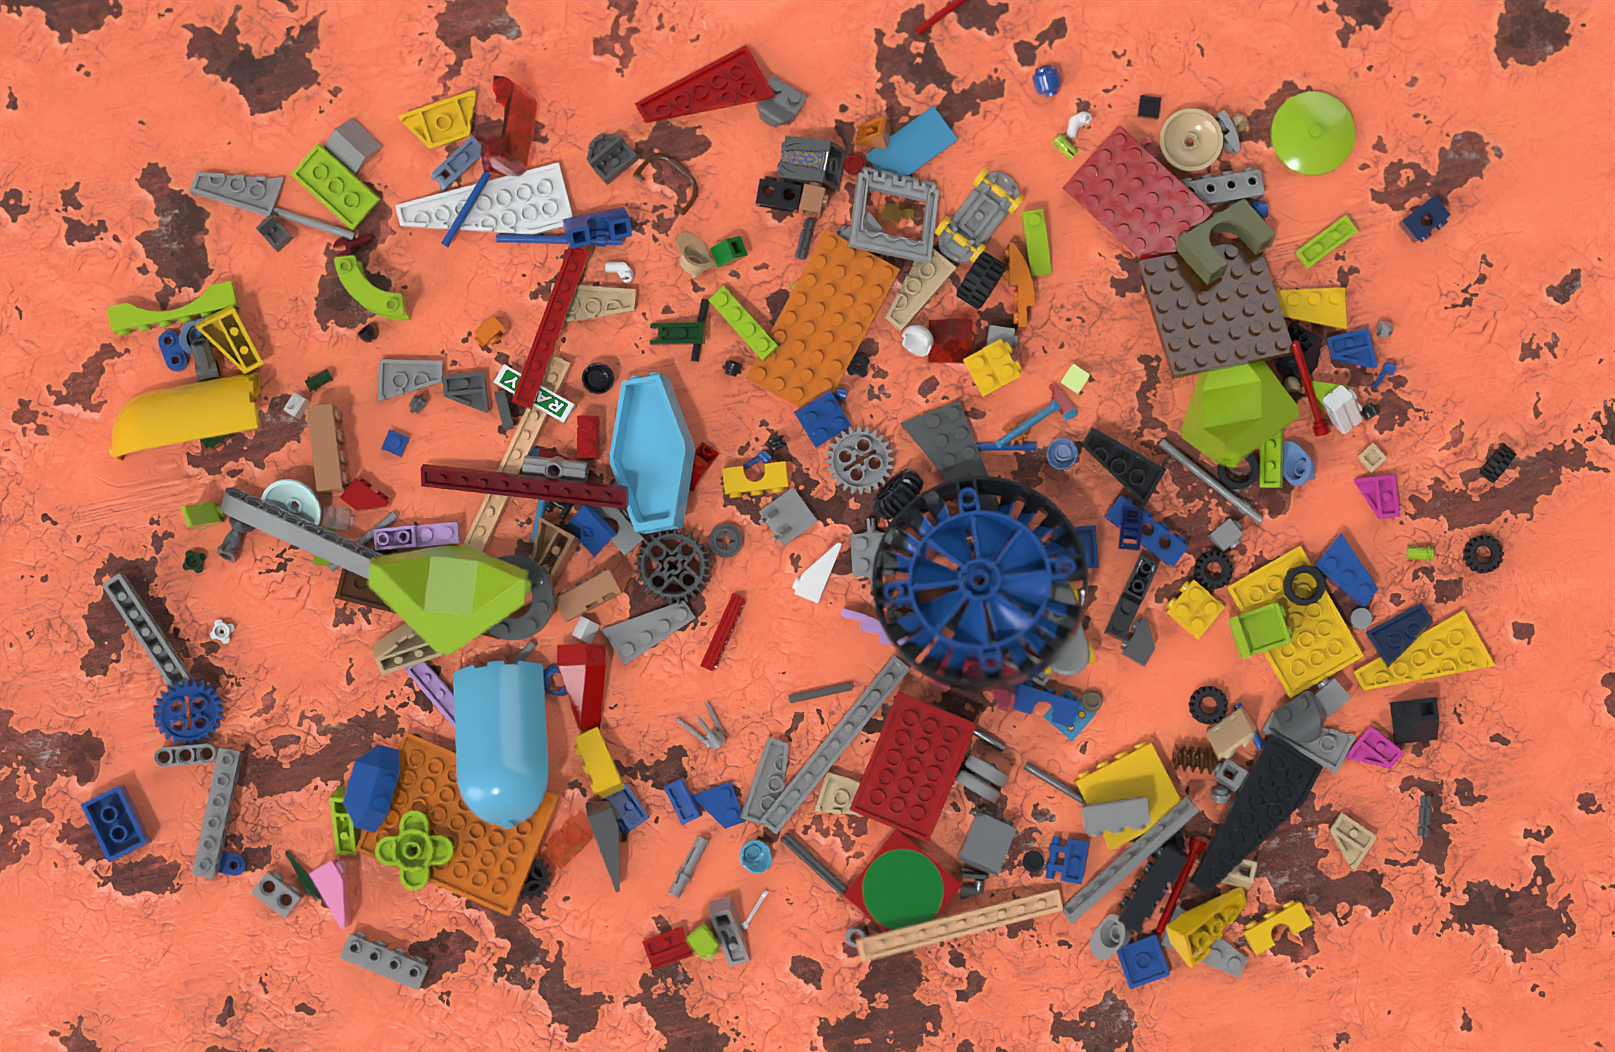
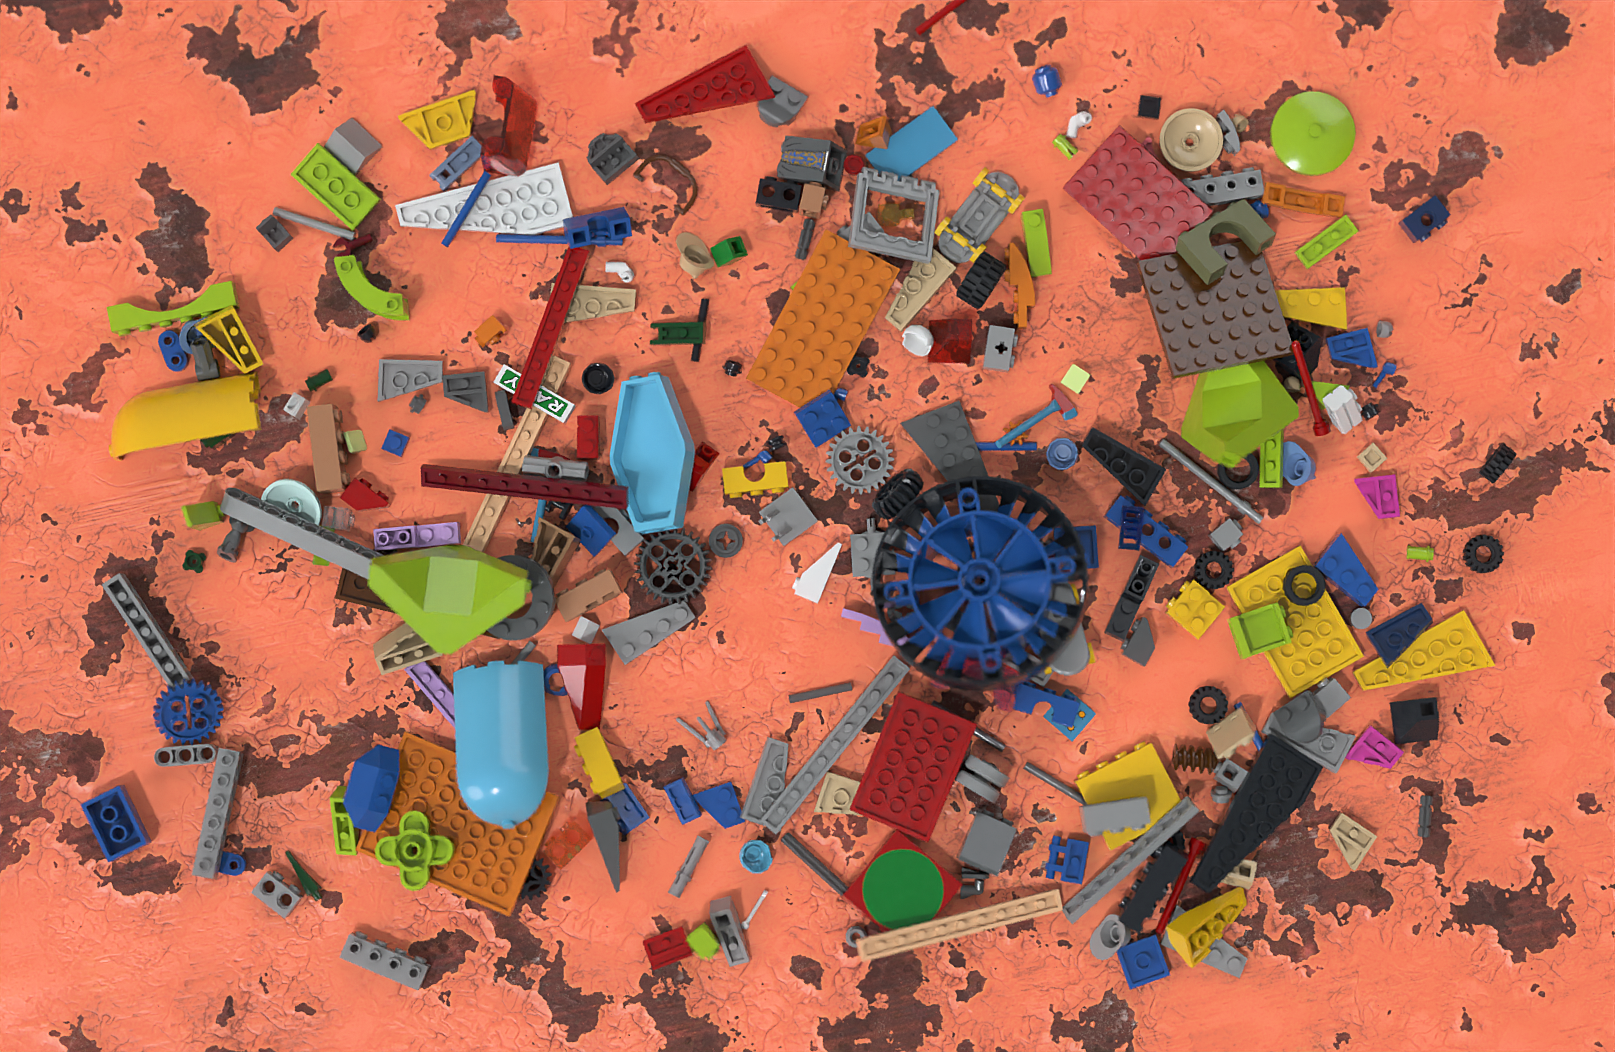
light grey wing [189,172,285,217] -> none
white plate [210,619,234,644] -> none
bright pink slope [309,859,351,930] -> none
light grey bar [328,511,398,572] -> none
red piece [700,593,746,671] -> none
lime plate [708,285,779,361] -> none
yellow plate [963,339,1023,397] -> none
black tile [1022,851,1044,872] -> none
dark tan plate [1081,691,1103,712] -> none
yellow arch [1242,899,1313,955] -> none
none -> yellowish green slope [344,430,367,454]
none -> orange slope [1262,182,1345,218]

